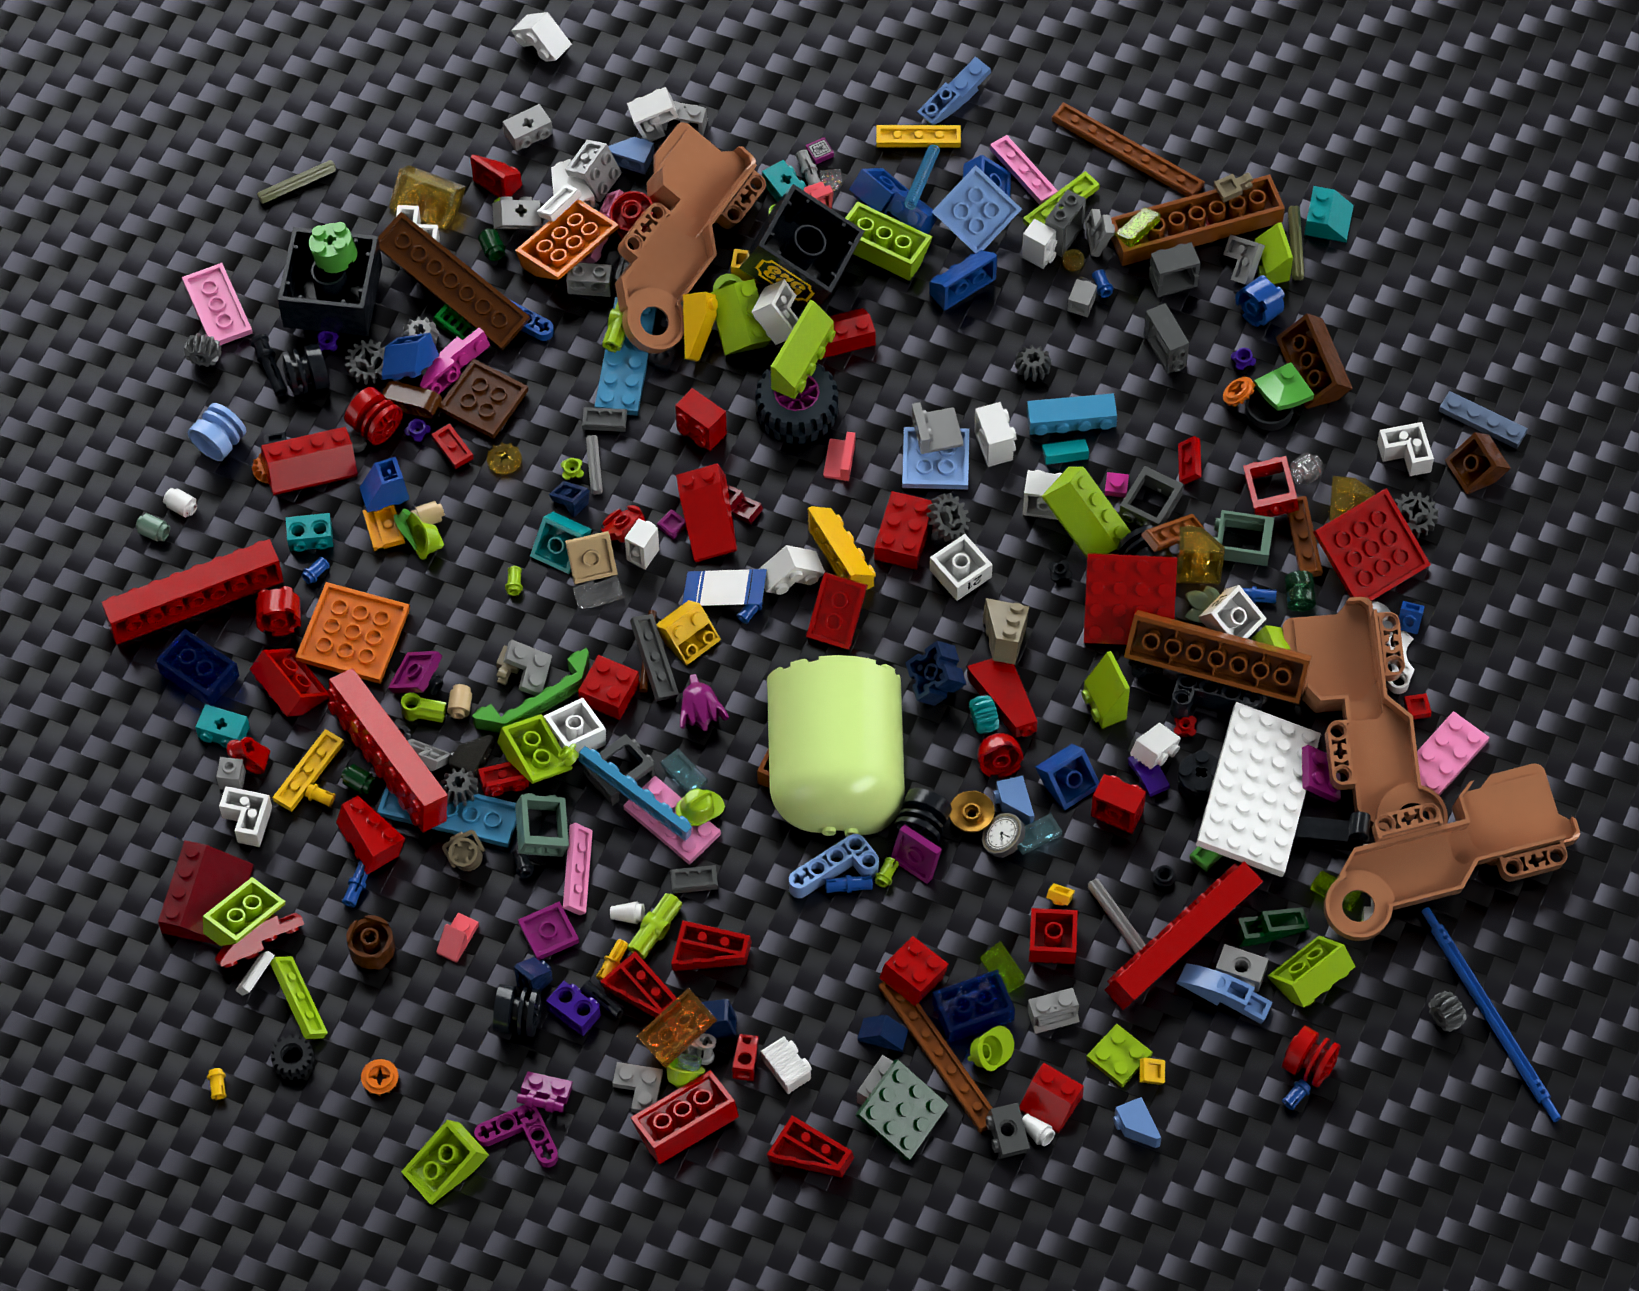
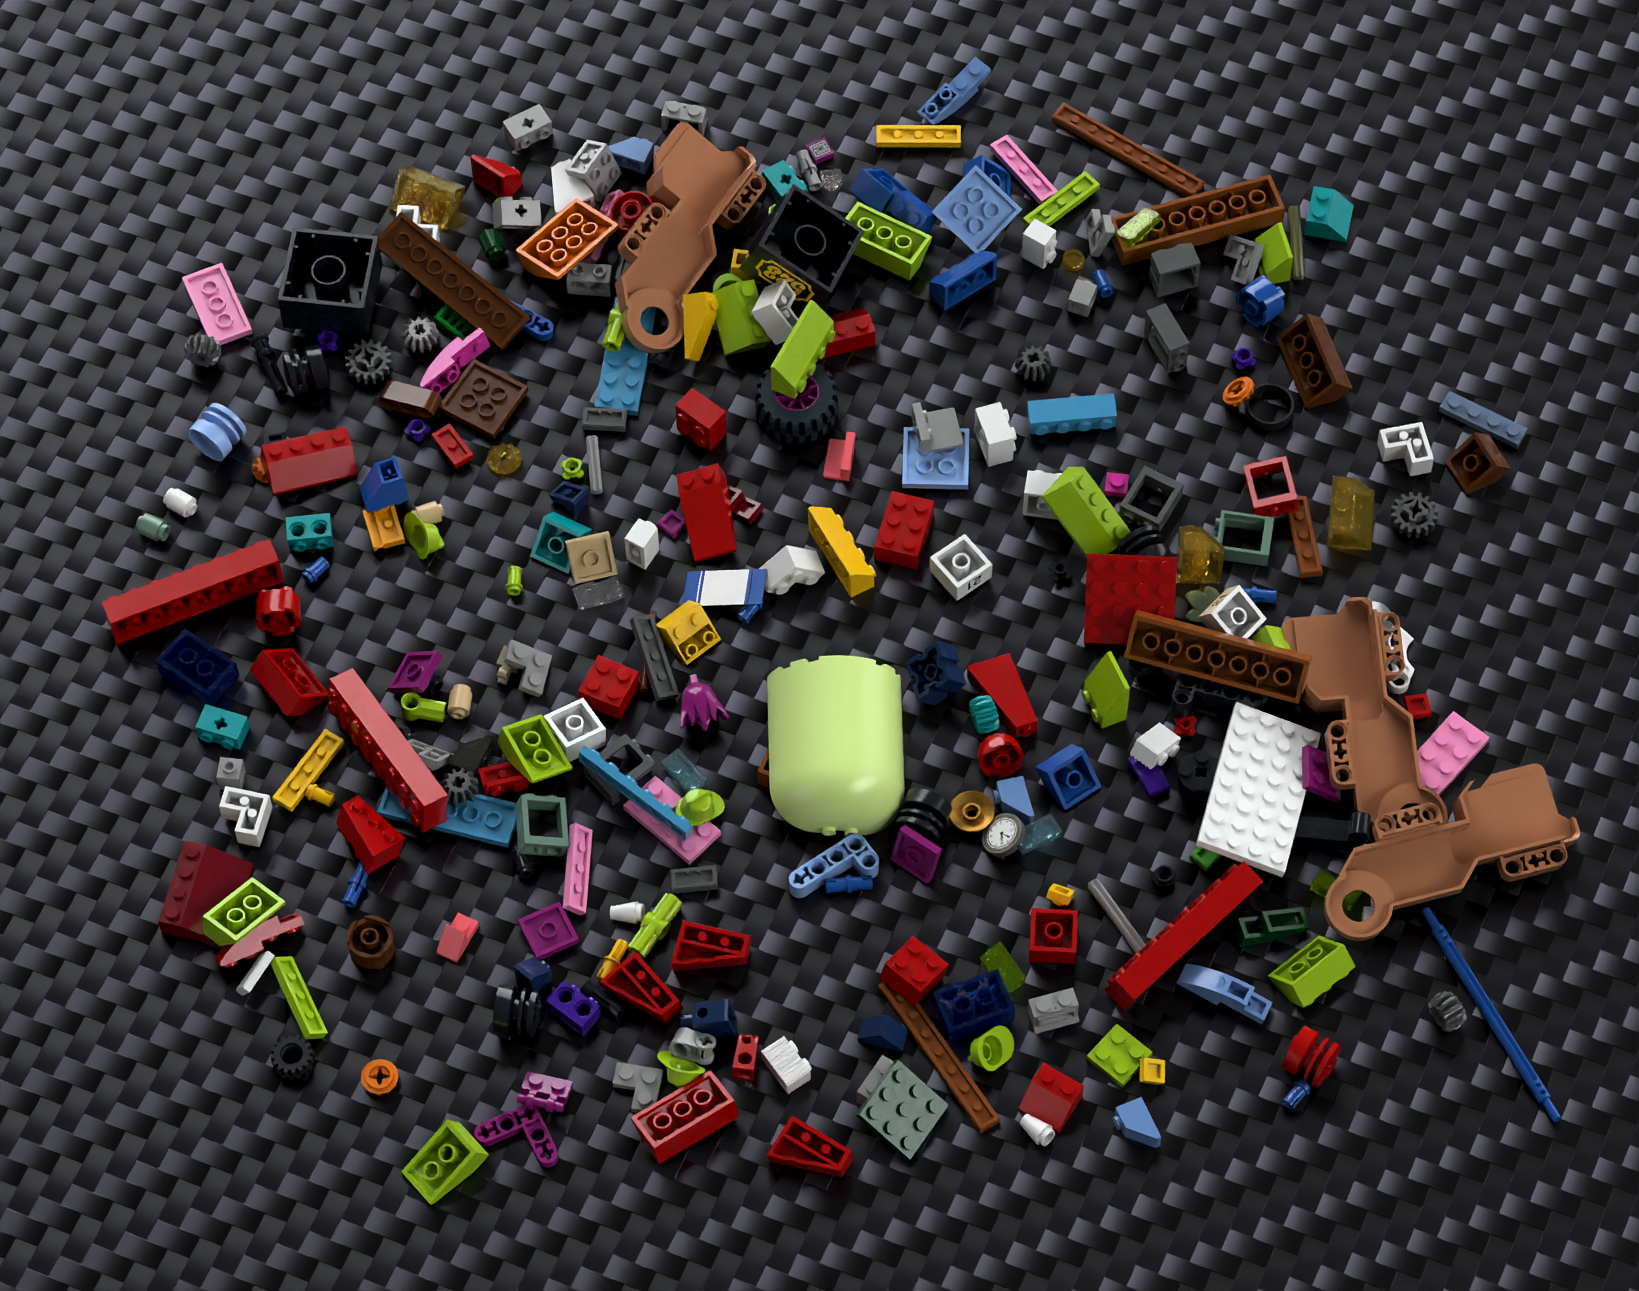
yellow pin [207,1068,226,1100] -> none
red piece [227,737,271,774] -> none
olive axle [257,160,336,204] -> none
orange plate [296,582,410,684] -> none
bright green brick [309,222,357,273] -> none
dark green brick [341,764,376,795] -> none
red wheel [344,387,403,445] -> none
dark grey tile [348,430,367,453] -> none
blue slope [382,333,439,381] -> none
bright green bar [394,509,417,550] -> none
dark tan piece [442,830,485,871] -> none
bright green slope [472,648,590,733] -> none
white brick [511,12,572,62] -> none
white tile [537,185,582,222] -> none
lime plate [558,743,579,767] -> none
red plate [601,505,646,543] -> none
white brick [627,87,679,142] -> none
clear orange plate [637,988,717,1068] -> none
clear light blue tile [678,1054,702,1071] -> none
coral slope [804,182,833,209] -> none
red plate [806,572,868,649] -> none
lime pin [875,857,899,888] -> none
dark azure piece [904,145,940,210] -> none
dark grey gear [927,493,970,542] -> none
dark tan wedge [983,598,1029,665] -> none
dark grey brick [985,1103,1030,1159] -> none
teal slope [1042,439,1089,465] -> none
dark grey window [1045,189,1086,257] -> none
red brick [1091,774,1146,834] -> none
dark orange tile [1141,514,1206,552] -> none
red plate [1178,436,1201,484] -> none
dark tan plate [1214,173,1253,203] -> none
light grey brick [1215,944,1269,992] -> none
bright green plate [1254,362,1314,411] -> none
clear green wheel [1285,570,1316,612] -> none
clear head [1290,453,1323,485] -> none
red plate [1313,488,1431,601] -> none
blue bracket [1399,601,1425,634] -> none

